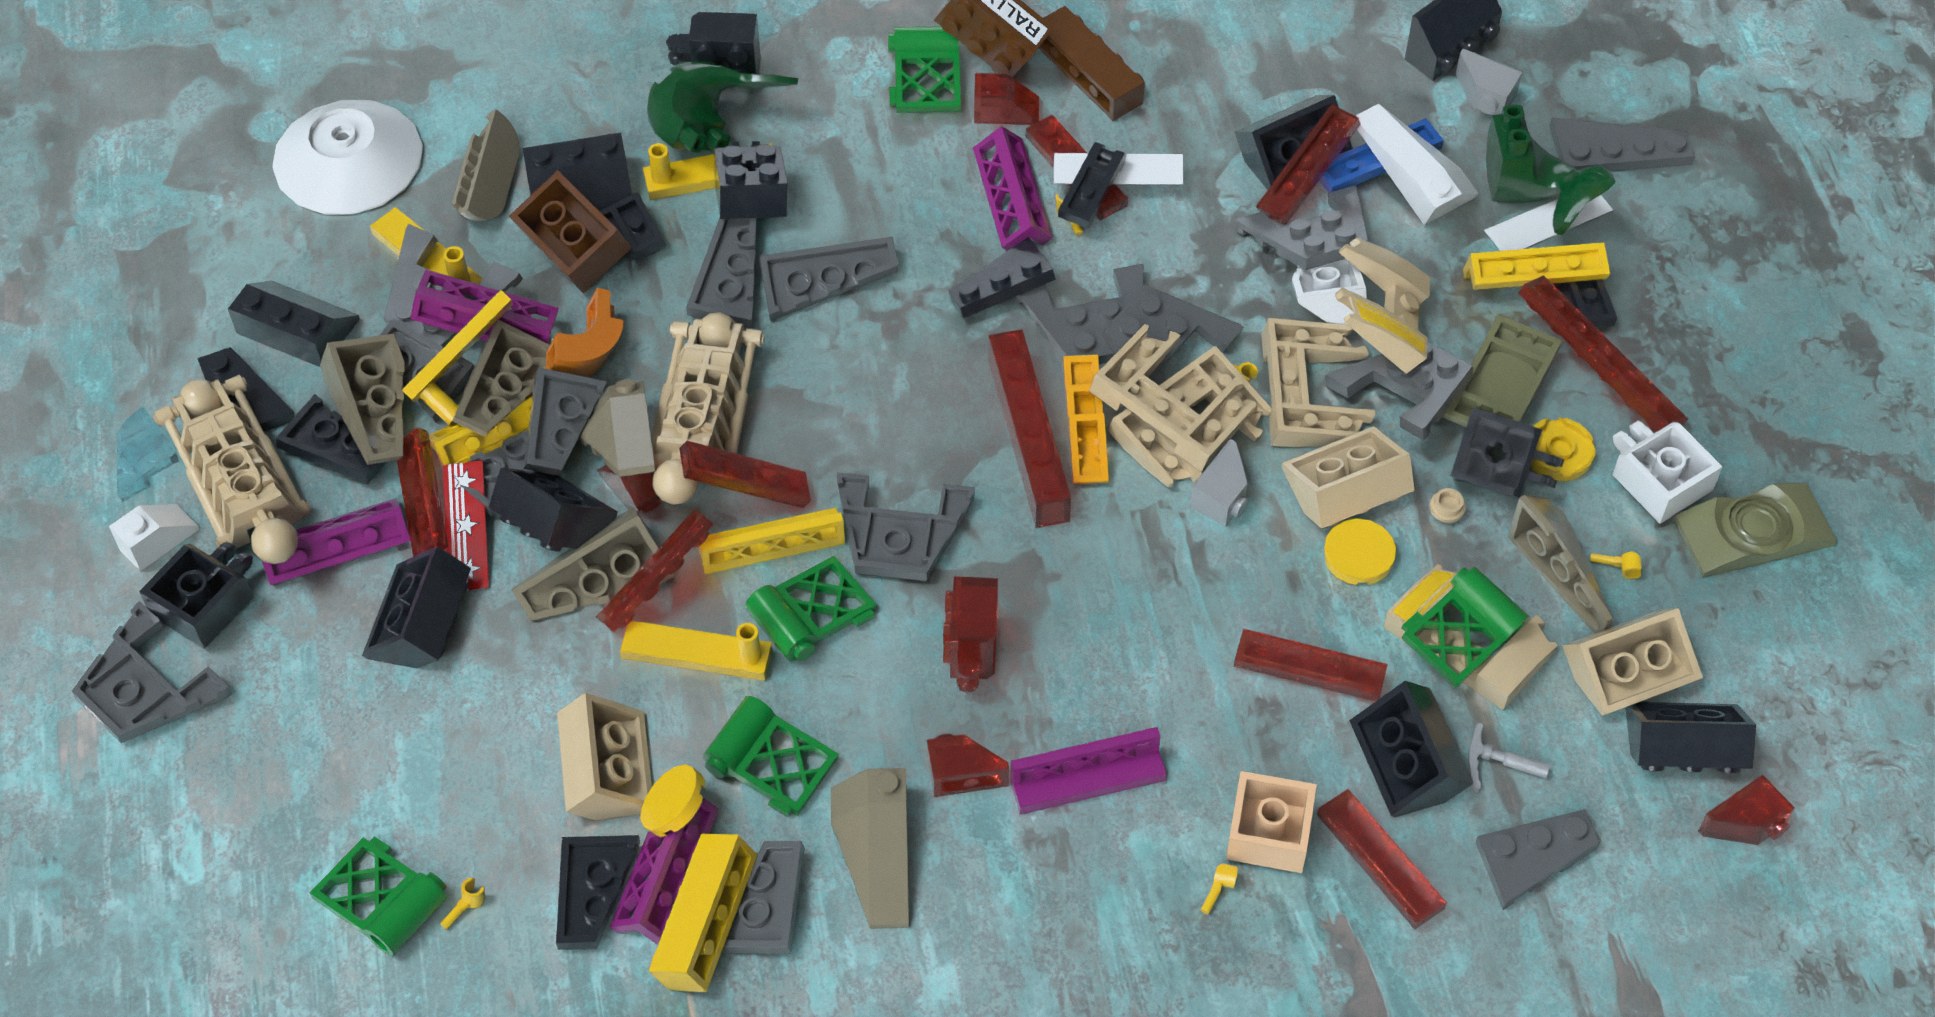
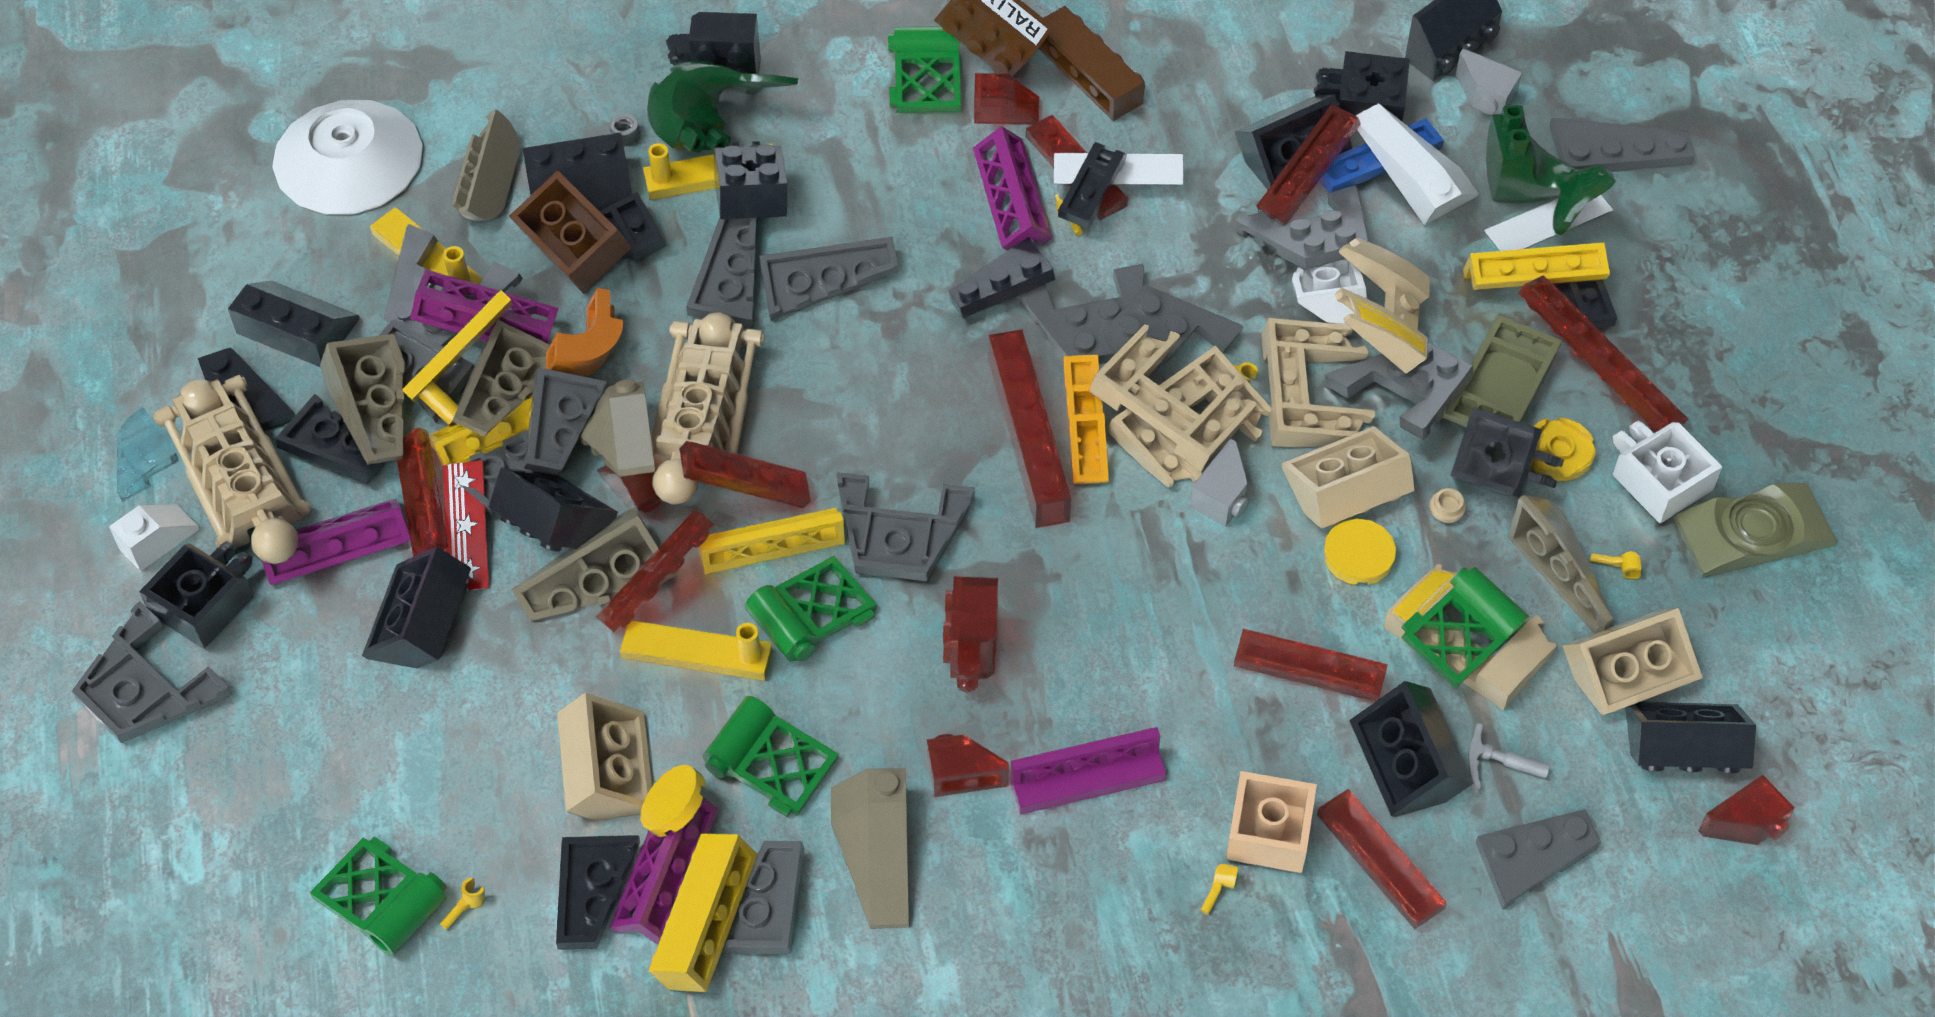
none -> light grey axle [610,113,640,145]
none -> black hinge [1314,51,1410,128]

